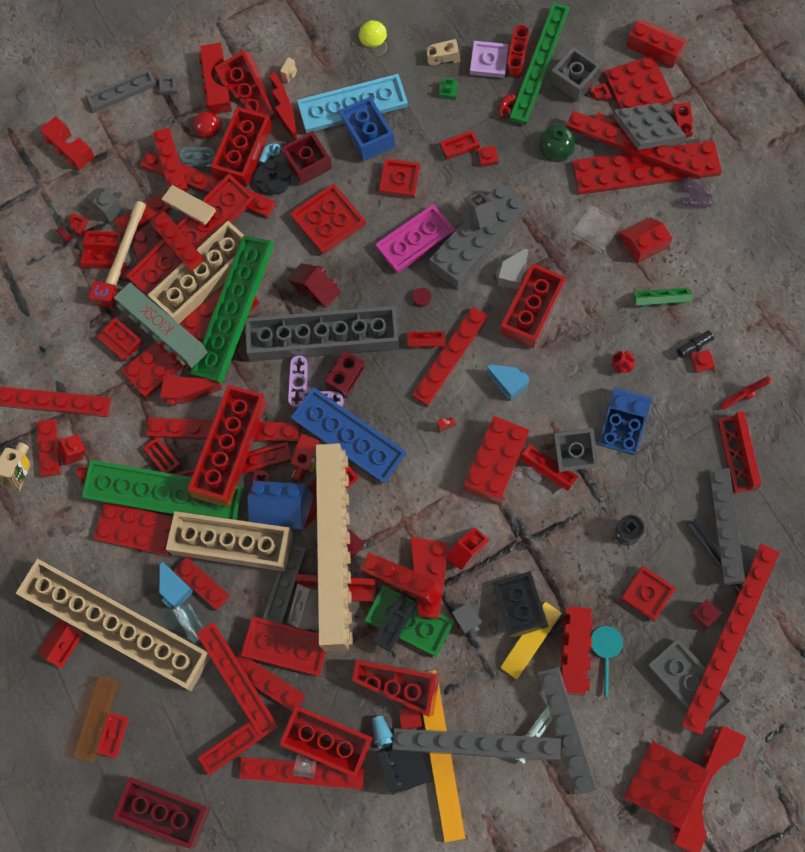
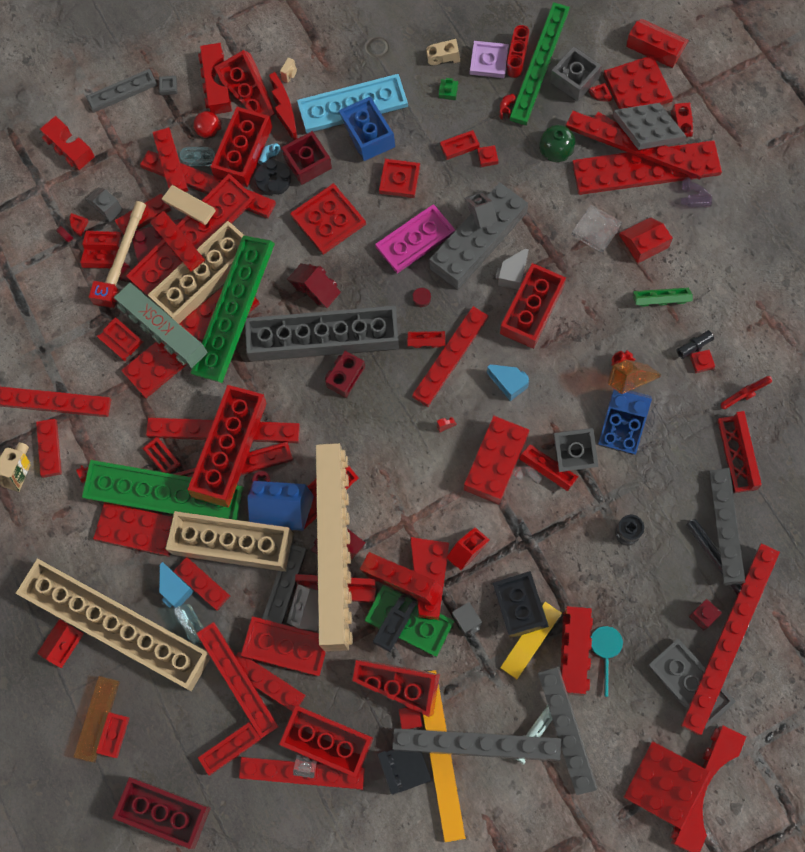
red brick [57,434,86,466] -> none
red slope [160,376,223,406] -> none
lavender beam [288,355,344,410] -> none
blue plate [291,387,407,484] -> none
red torso [291,434,322,481] -> none
neon yellow piece [358,20,387,48] -> none
medium azure cone [371,716,394,749] -> none
red plate [620,565,676,622] -> none
none -> clear orange slope [608,360,661,394]

